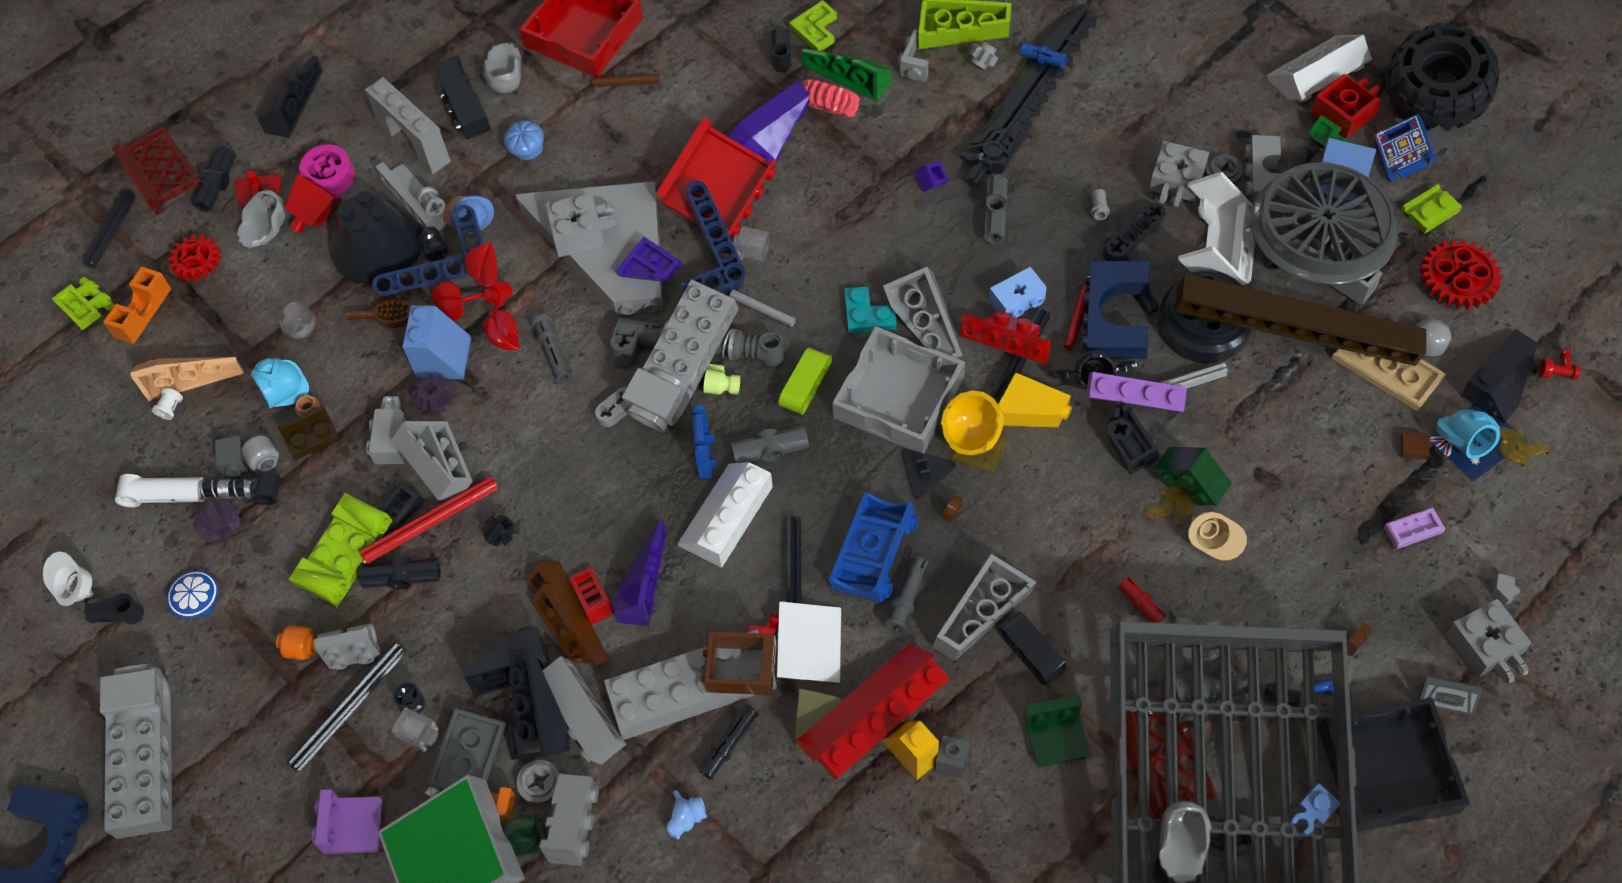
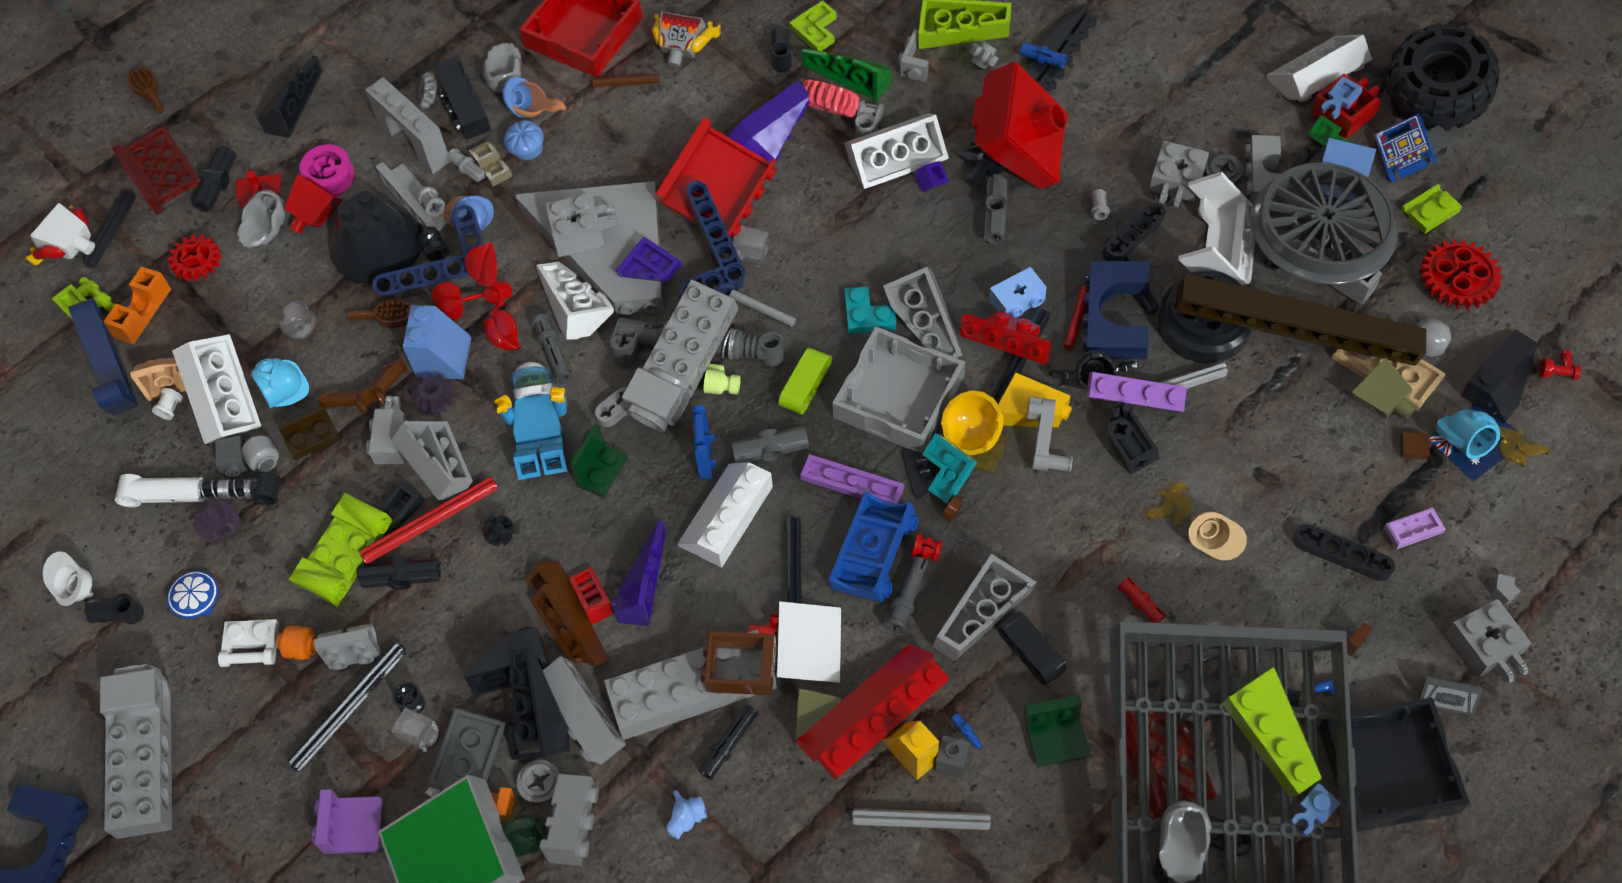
nougat plate [295,395,320,416] -> none
dark green brick [1153,447,1232,506] -> none
none -> white torso [25,203,95,266]
none -> dark blue beam [69,298,138,416]
none -> reddish brown piece [128,67,164,112]
none -> white slope [172,334,262,444]
none -> white plate [218,619,280,667]
none -> reddish brown piece [317,358,408,413]
none -> light grey gear [418,72,437,109]
none -> light grey axle [447,148,485,182]
none -> dark tan slope [469,141,512,186]
none -> dark azure piece [494,362,567,480]
none -> piece [503,77,566,118]
none -> white wedge [536,262,614,340]
none -> dark green bracket [570,424,628,498]
none -> torso [652,12,721,67]
none -> medium lavender plate [800,454,905,504]
none -> white slope [844,113,949,189]
none -> light grey axle [852,808,991,830]
none -> light grey piece [855,100,884,138]
none -> red bush [912,533,943,563]
none -> teal plate [922,433,977,504]
none -> blue helmet [951,713,982,750]
none -> red piece [972,61,1068,189]
none -> light grey beam [1027,396,1073,473]
none -> lime wedge [1222,667,1322,798]
none -> black beam [1293,524,1395,581]
none -> medium blue plate [1322,76,1362,119]
none -> olive torso [1351,358,1416,420]

